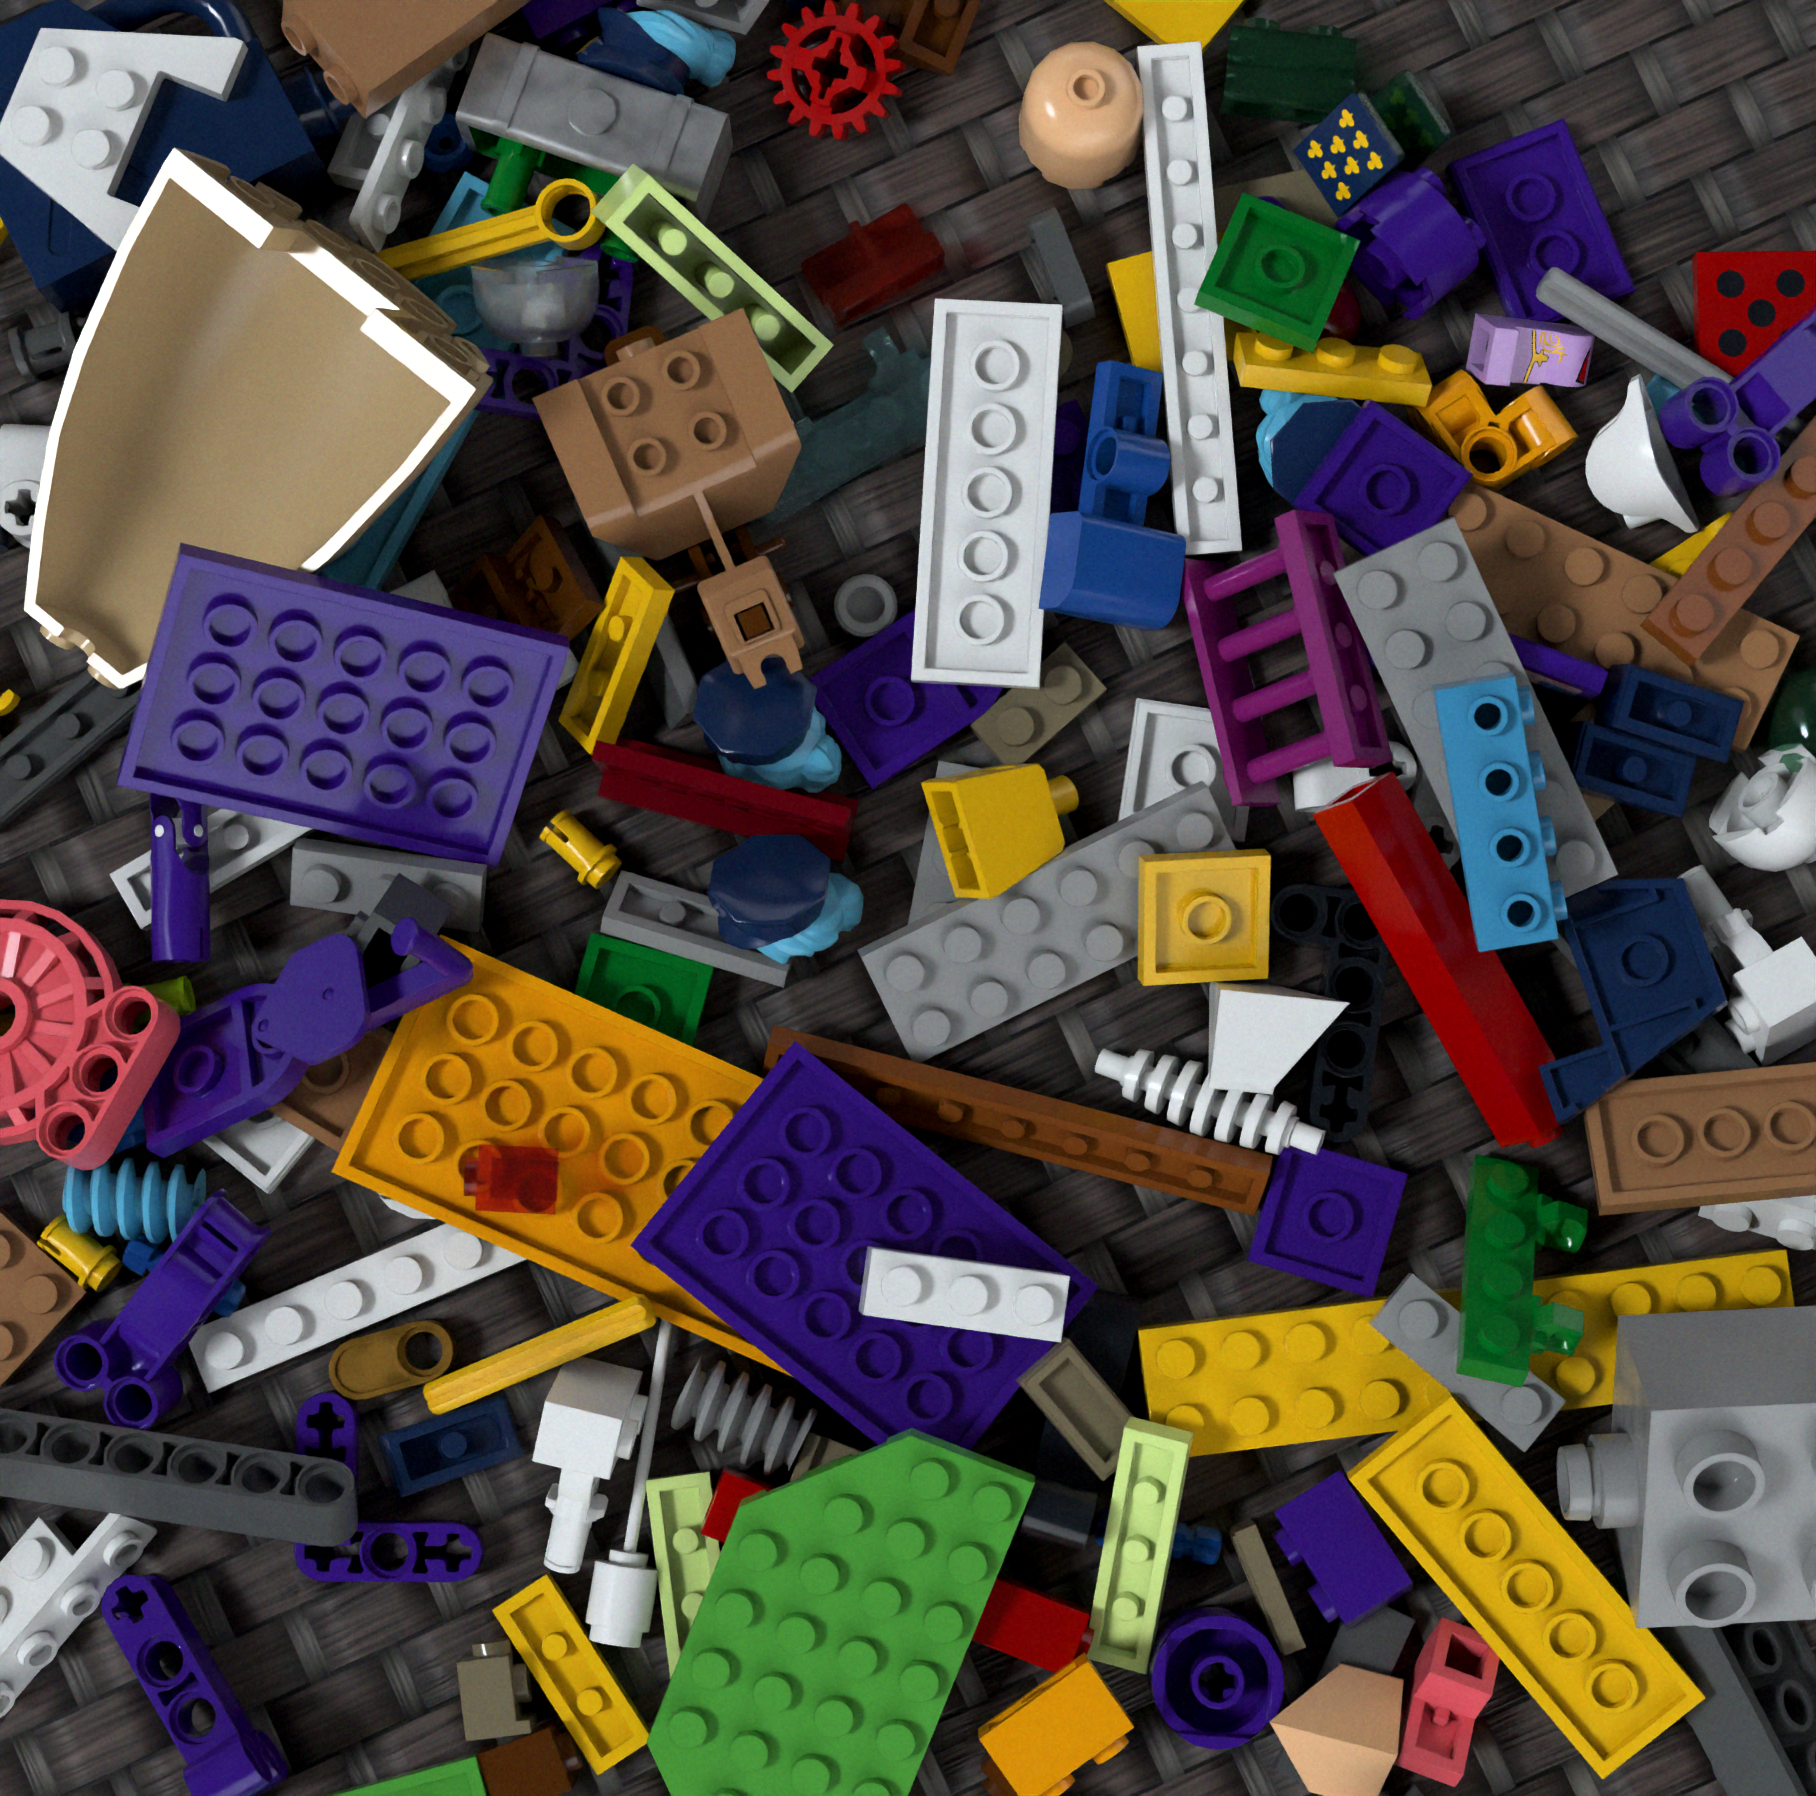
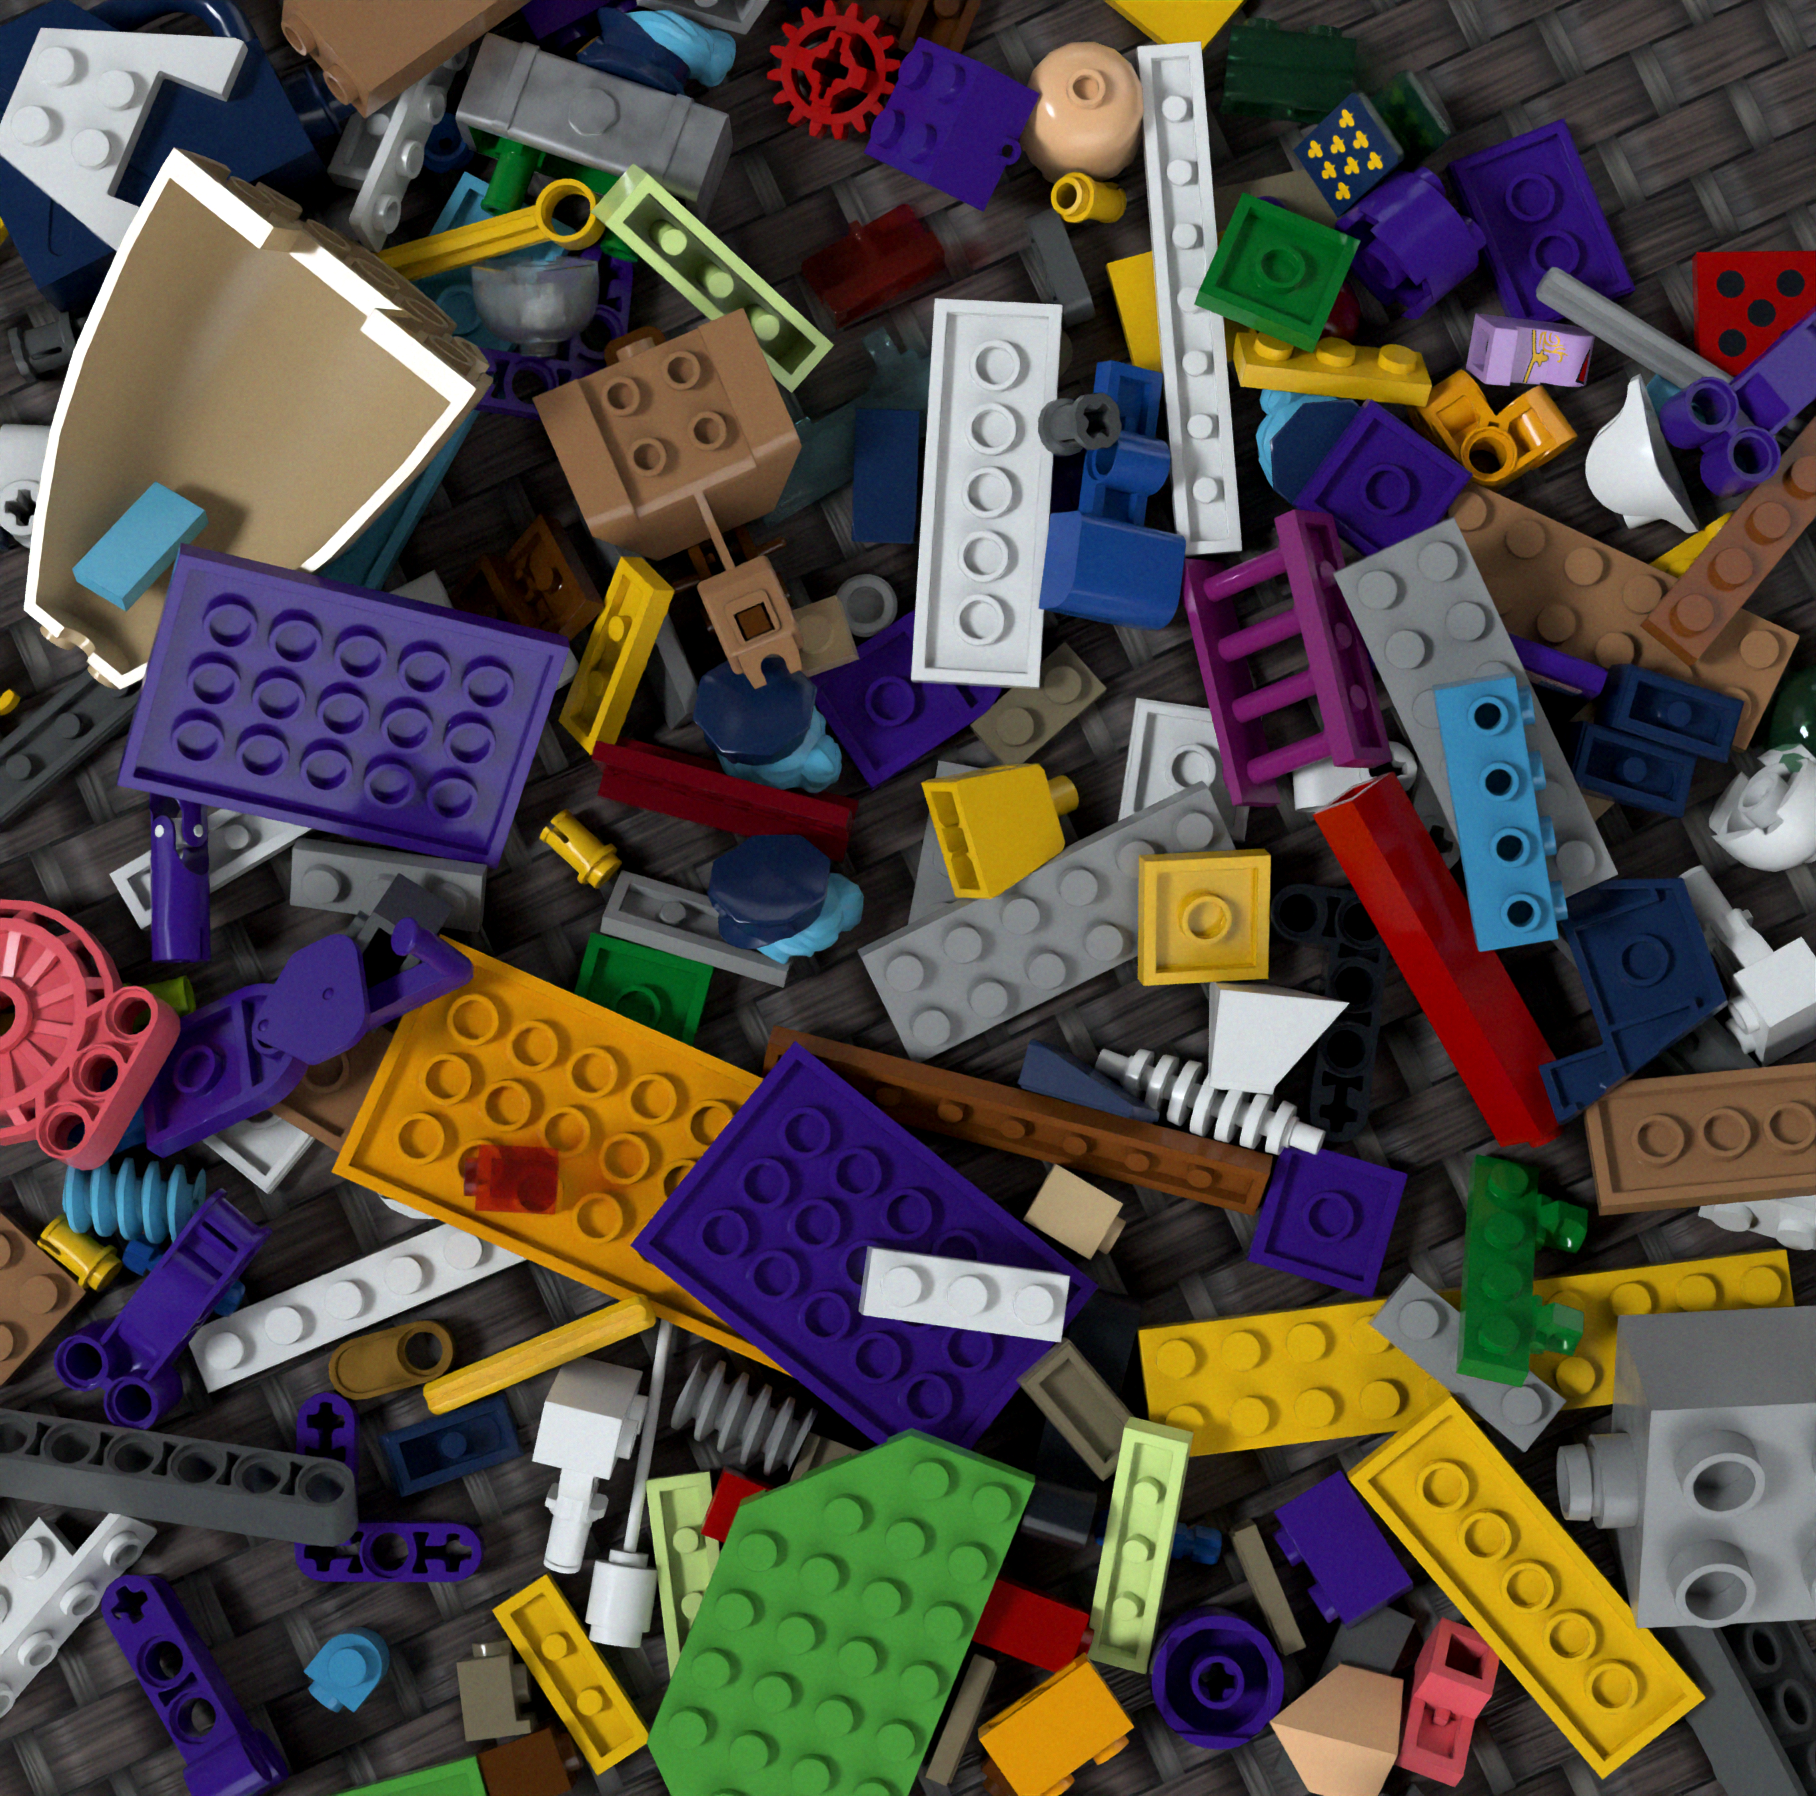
none -> medium azure tile [72,481,209,612]
none -> dark azure plate [303,1627,390,1713]
none -> tan plate [792,595,859,678]
none -> dark blue slope [851,407,919,544]
none -> dark purple brick [864,37,1040,212]
none -> dark tan tile [925,1646,997,1786]
none -> dark blue slope [1018,1039,1160,1124]
none -> tan brick [1022,1164,1126,1260]
none -> dark grey bush [1038,392,1122,456]
none -> yellow pin [1051,172,1127,223]

